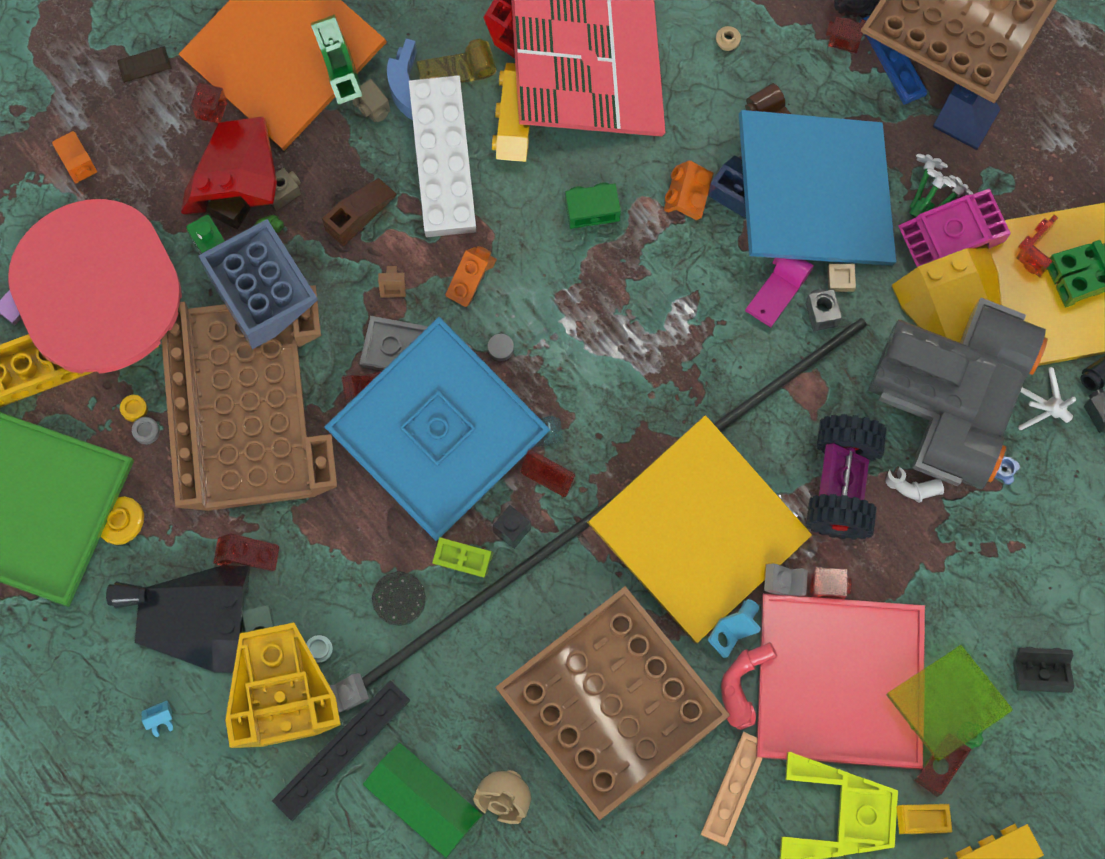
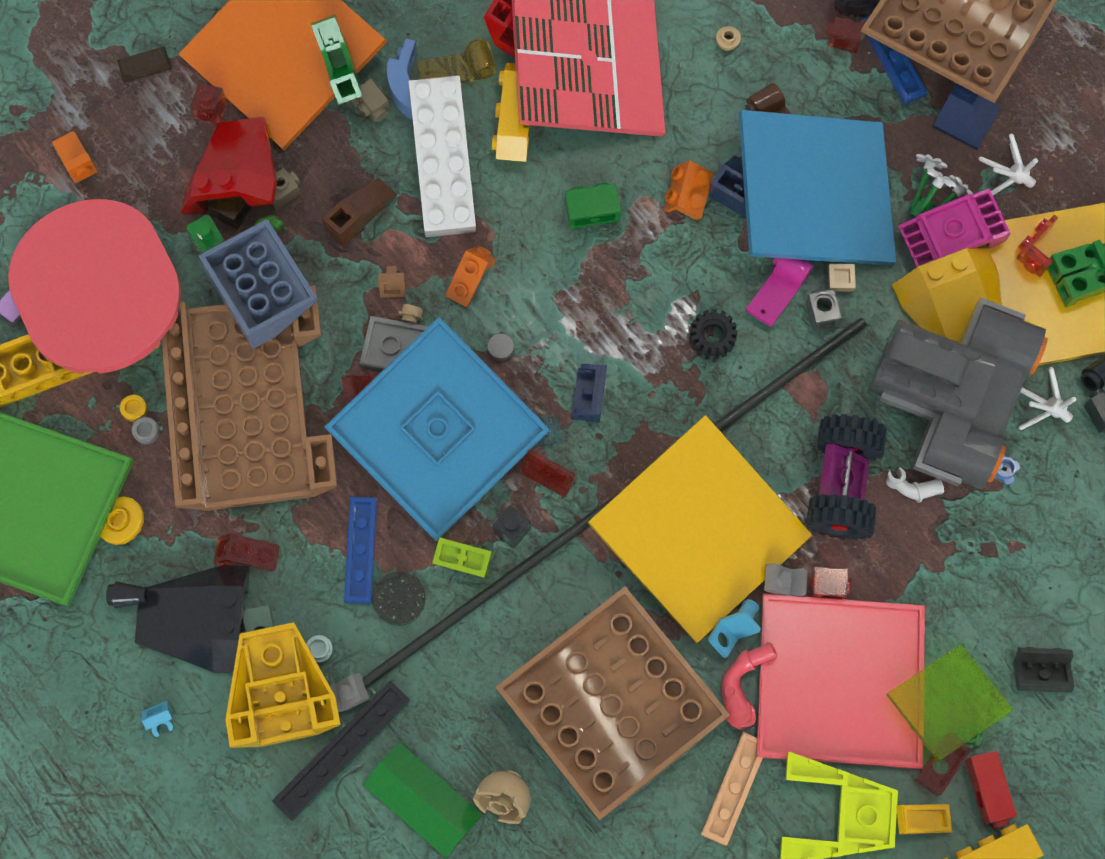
none -> blue tile [344,497,377,604]
none -> tan plate [398,304,423,324]
none -> dark blue hinge [571,364,607,423]
none -> black tyre [689,309,737,360]
none -> red brick [965,751,1017,829]
none -> white plant [979,134,1038,195]

